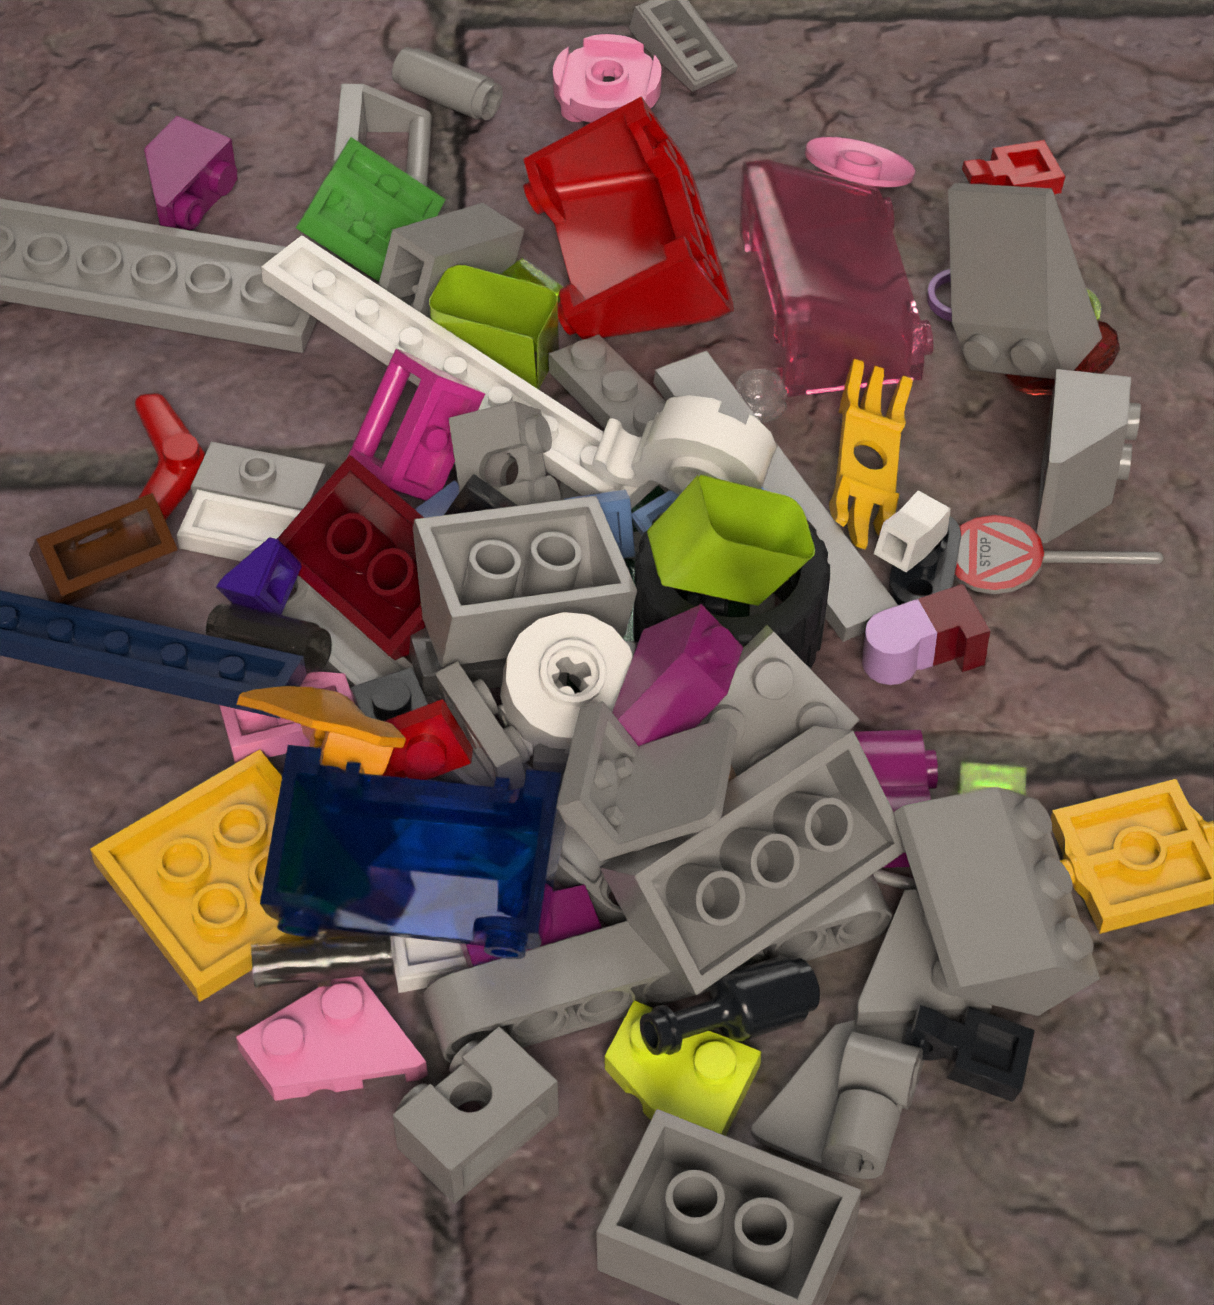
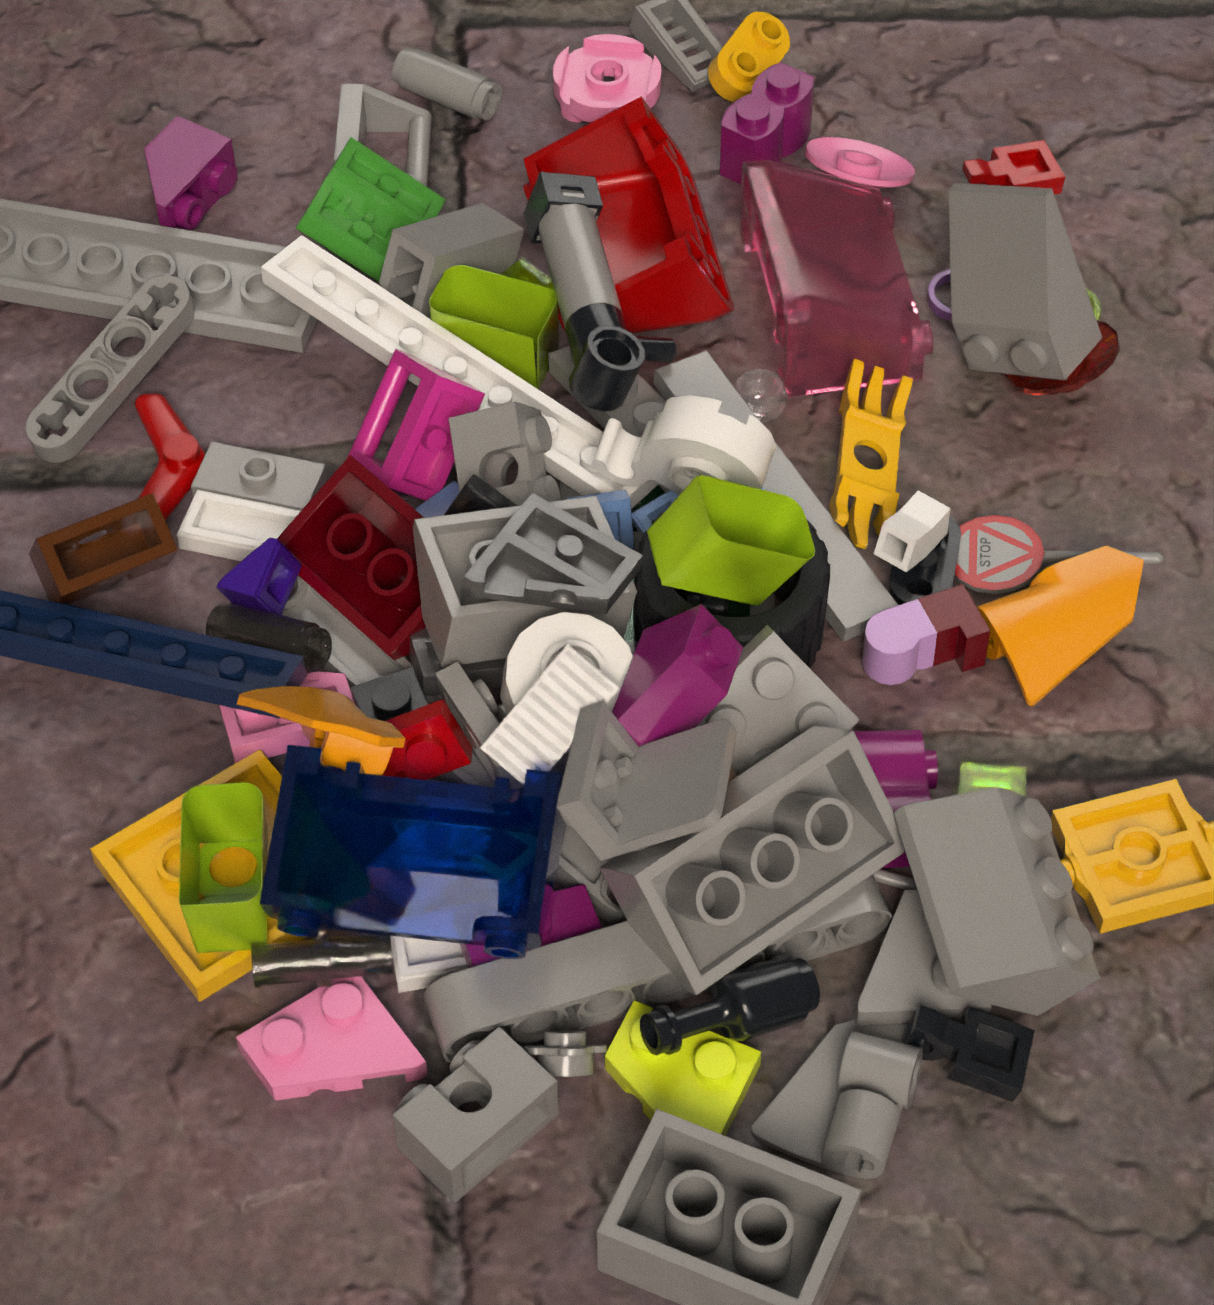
light grey slope [1036,369,1141,543] -> none
none -> light grey beam [25,275,195,463]
none -> lime piece [179,782,268,953]
none -> flat silver wing [462,493,643,614]
none -> tile [480,644,620,792]
none -> black piece [523,172,676,411]
none -> light grey plate [524,1030,607,1077]
none -> yellow plate [708,12,790,102]
none -> magenta brick [720,62,814,190]
none -> light orange panel [976,545,1144,706]

